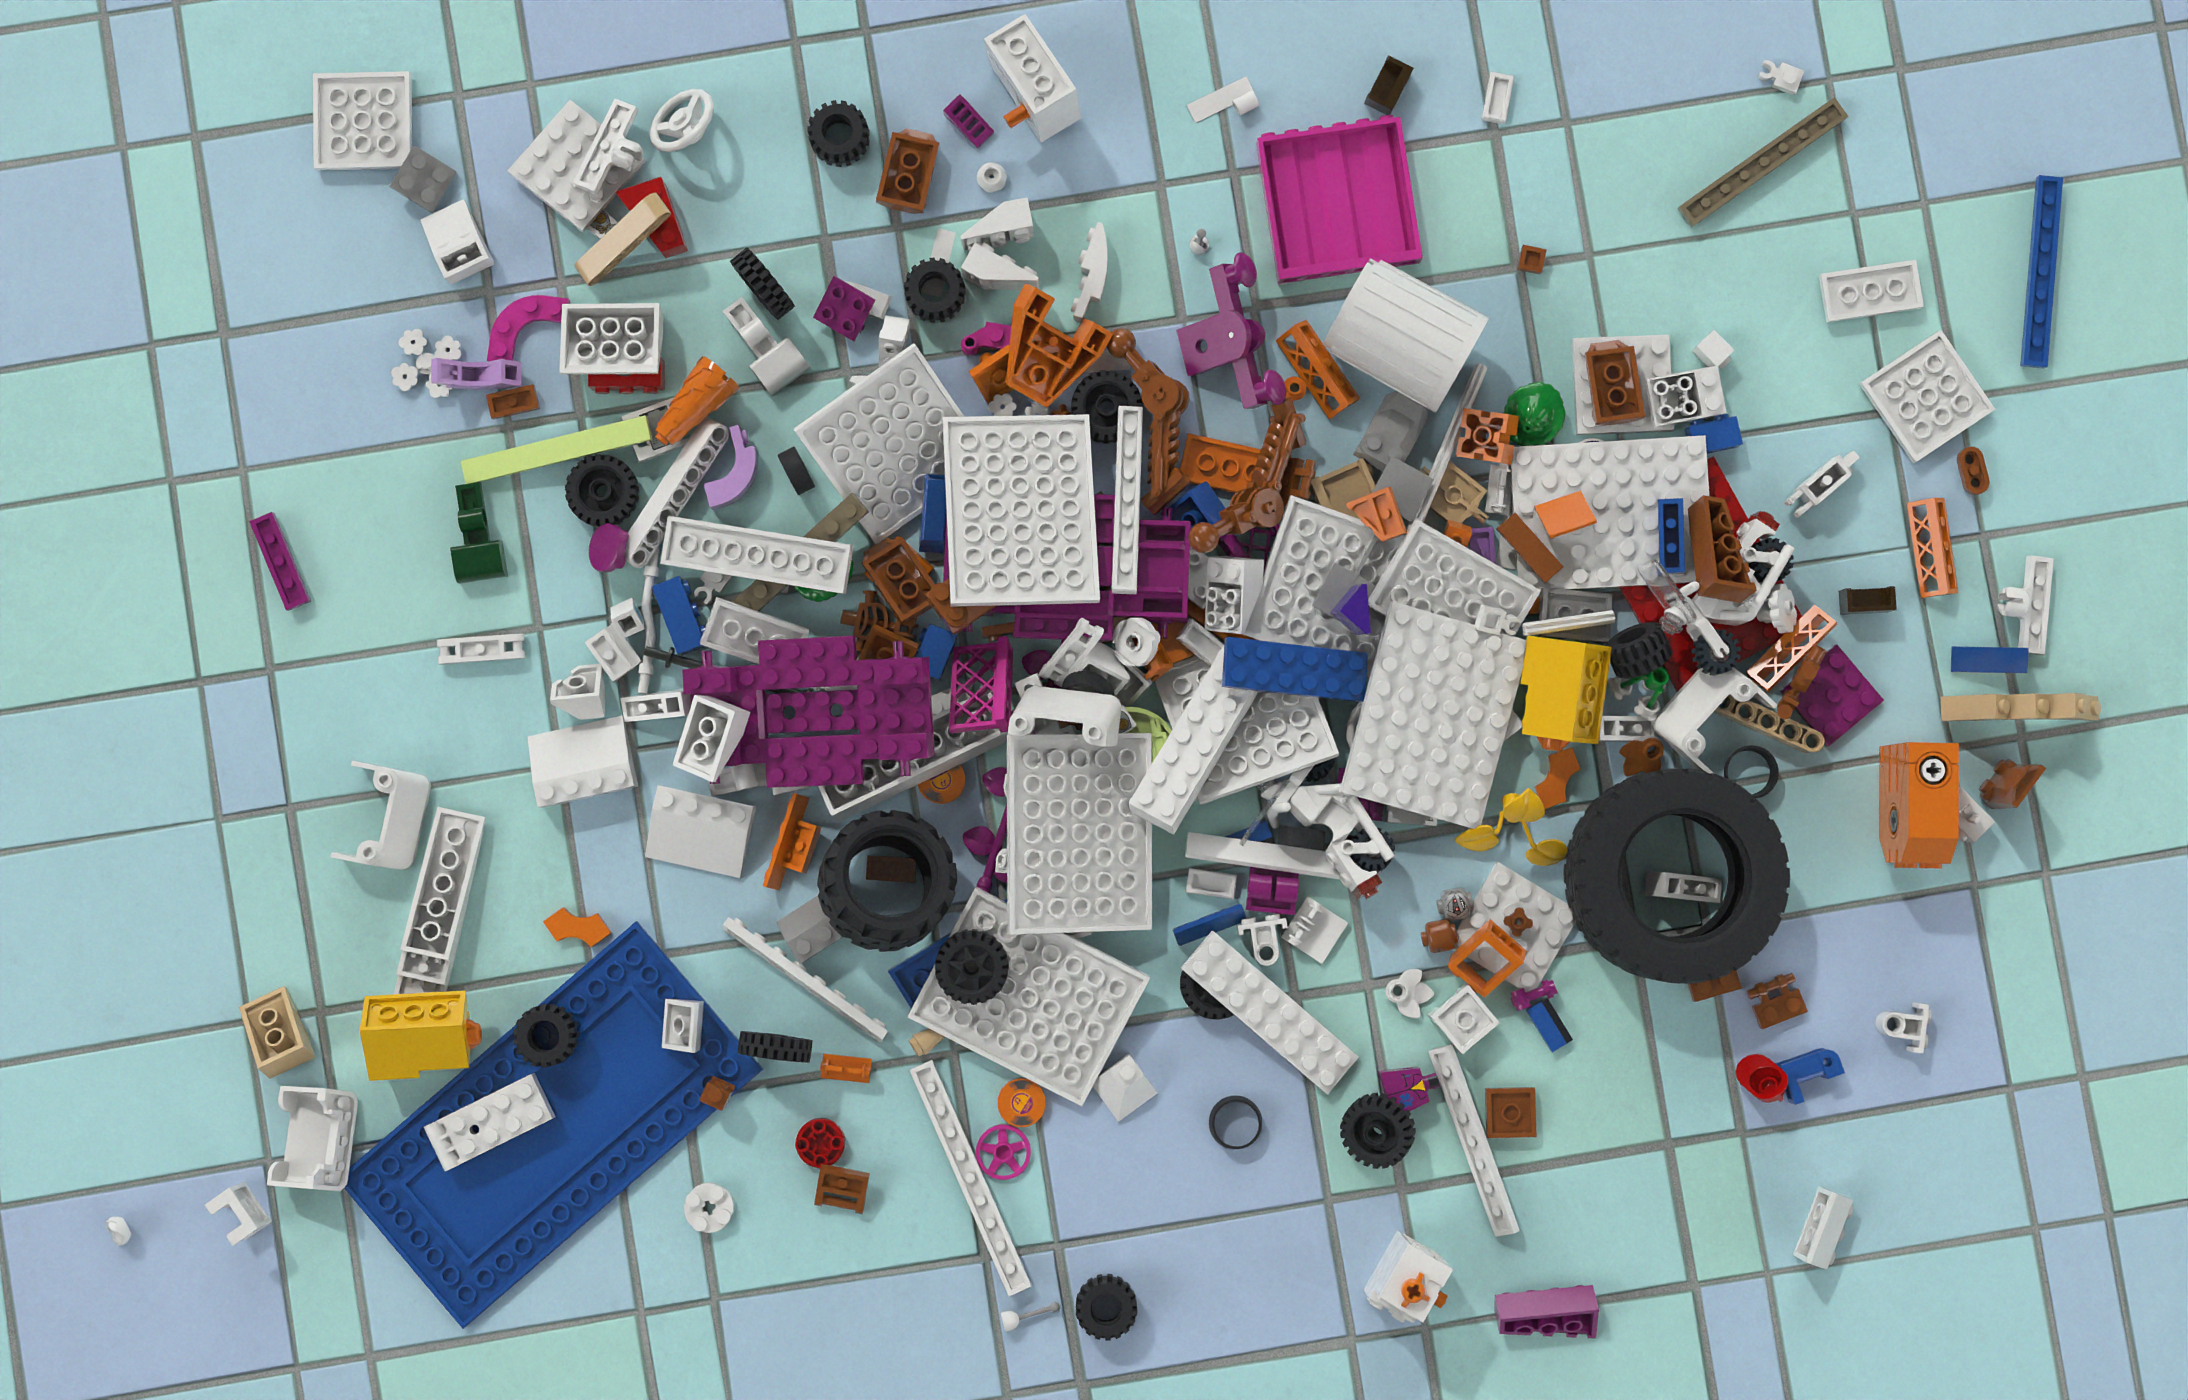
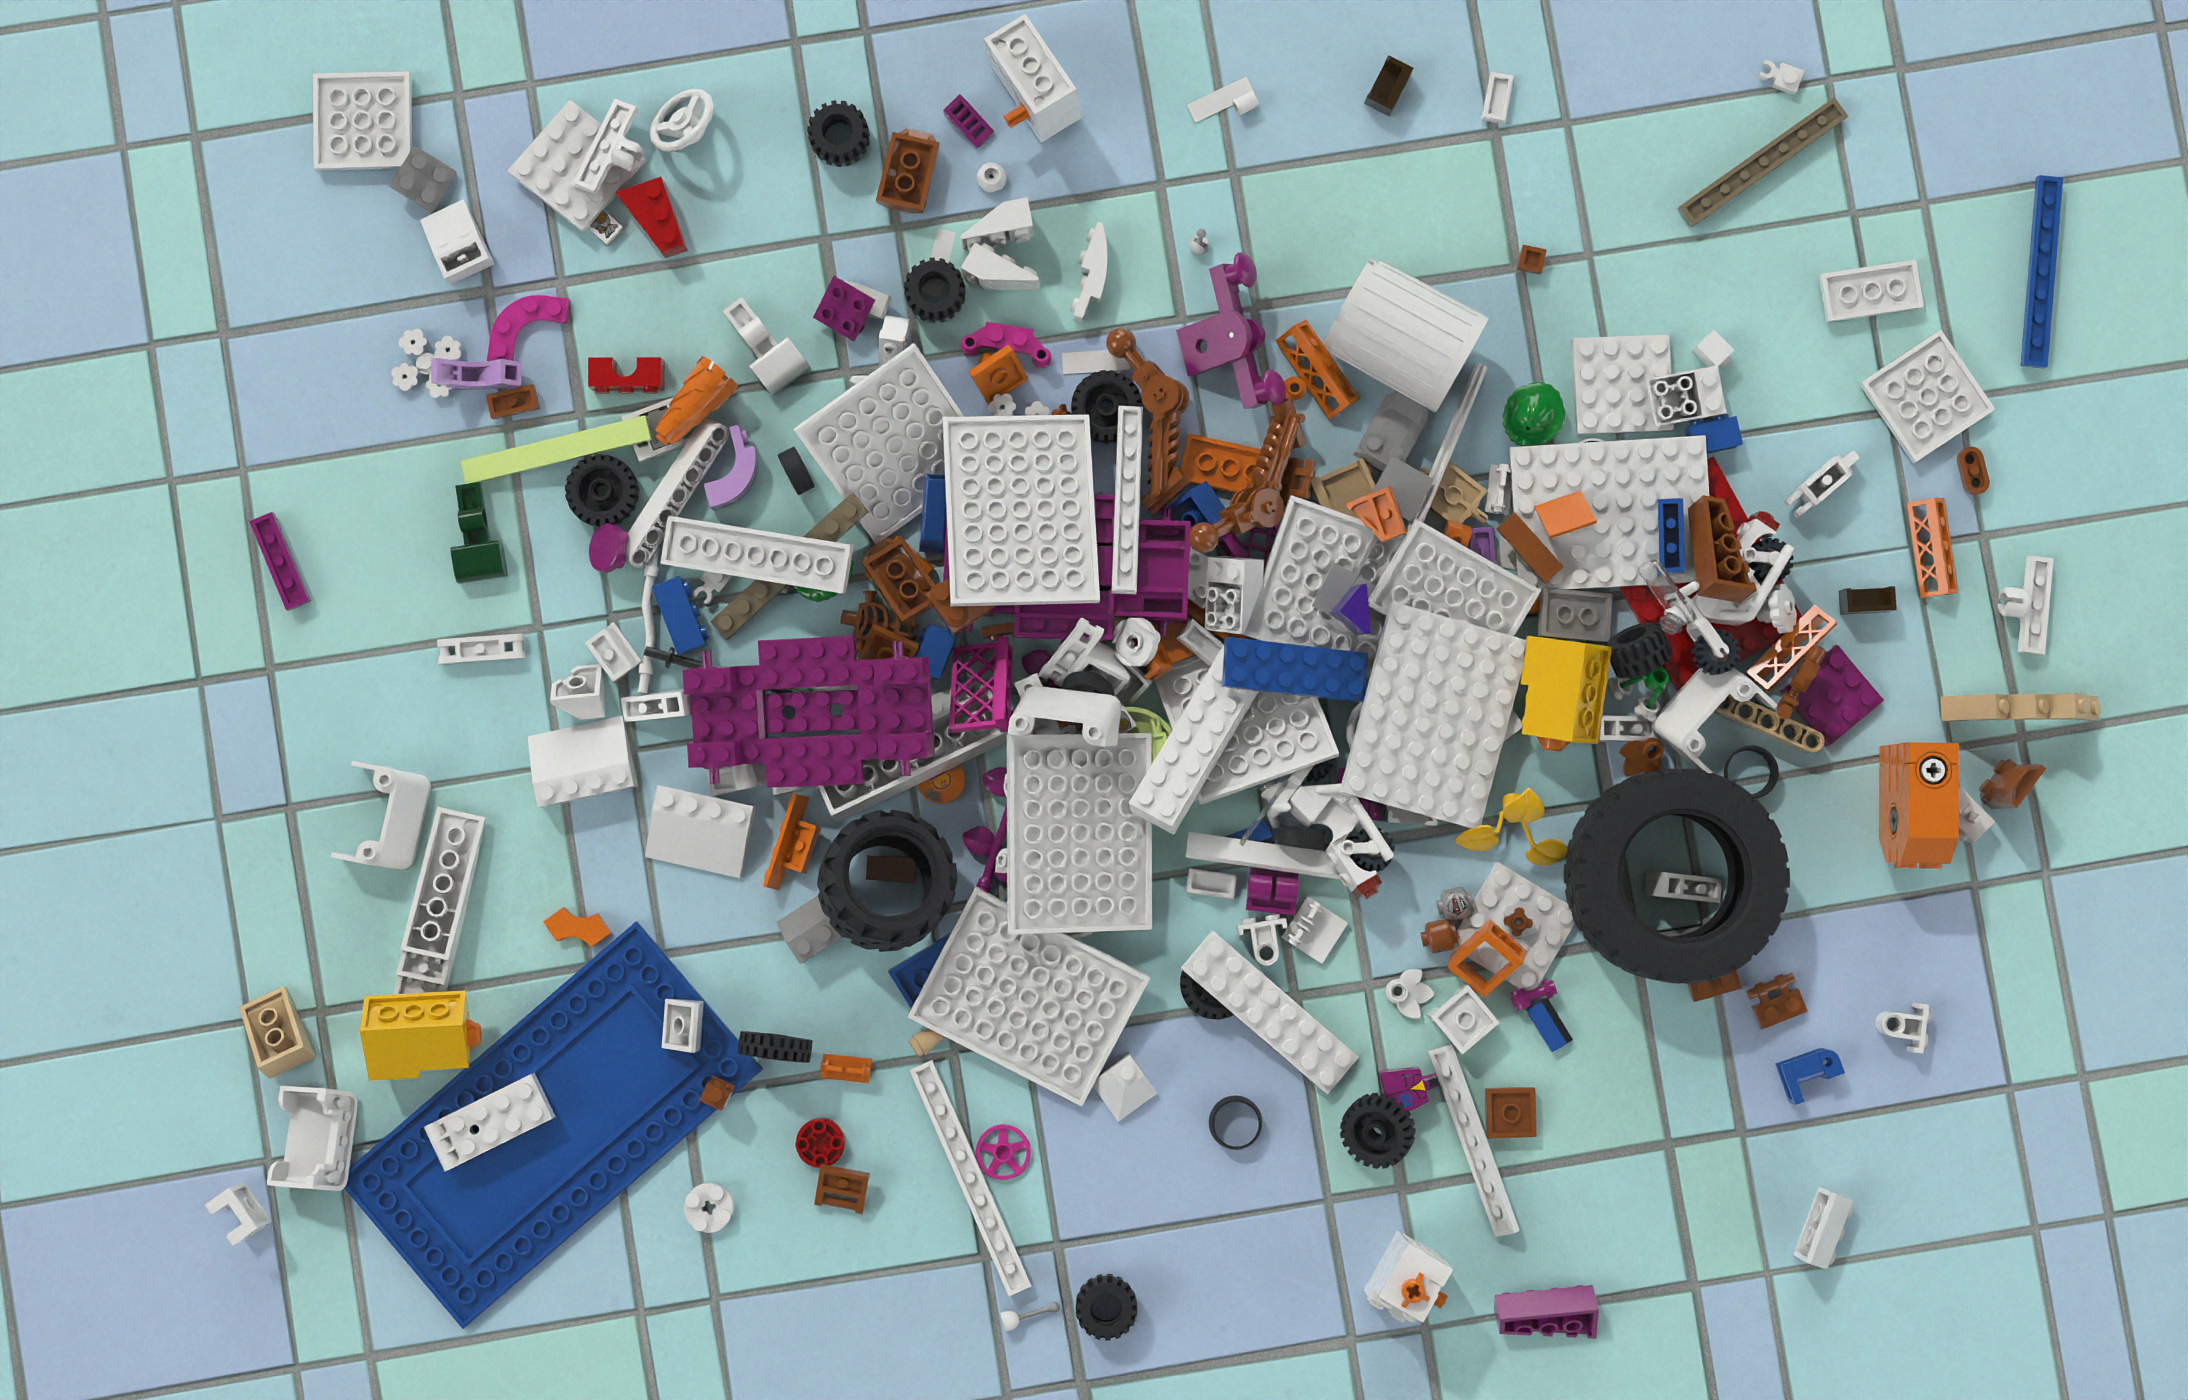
white plate [105,1216,131,1246] -> none
black tyre [513,1004,580,1068] -> none
white slope [559,303,664,375] -> none
tan beam [574,193,671,286] -> none
white brick [610,598,644,639] -> none
white slope [673,695,750,782] -> none
white plate [700,597,809,664] -> none
white plate [722,917,888,1043] -> none
black tyre [730,247,795,320] -> none
black wheel [935,929,1009,1005] -> none
orange tile [998,1078,1046,1127] -> none
orange wedge [1006,283,1113,408] -> none
blue slope [1172,904,1246,946] -> none
dark pink panel [1256,115,1423,284] -> none
orange brick [1456,408,1519,465] -> none
white plate [1475,605,1520,635] -> none
white axle [1522,610,1616,636] -> none
orange tile [1534,747,1581,809] -> none
dark orange slope [1585,340,1645,426] -> none
red piece [1735,1054,1788,1103] -> none
blue slope [1951,646,2029,673] -> none

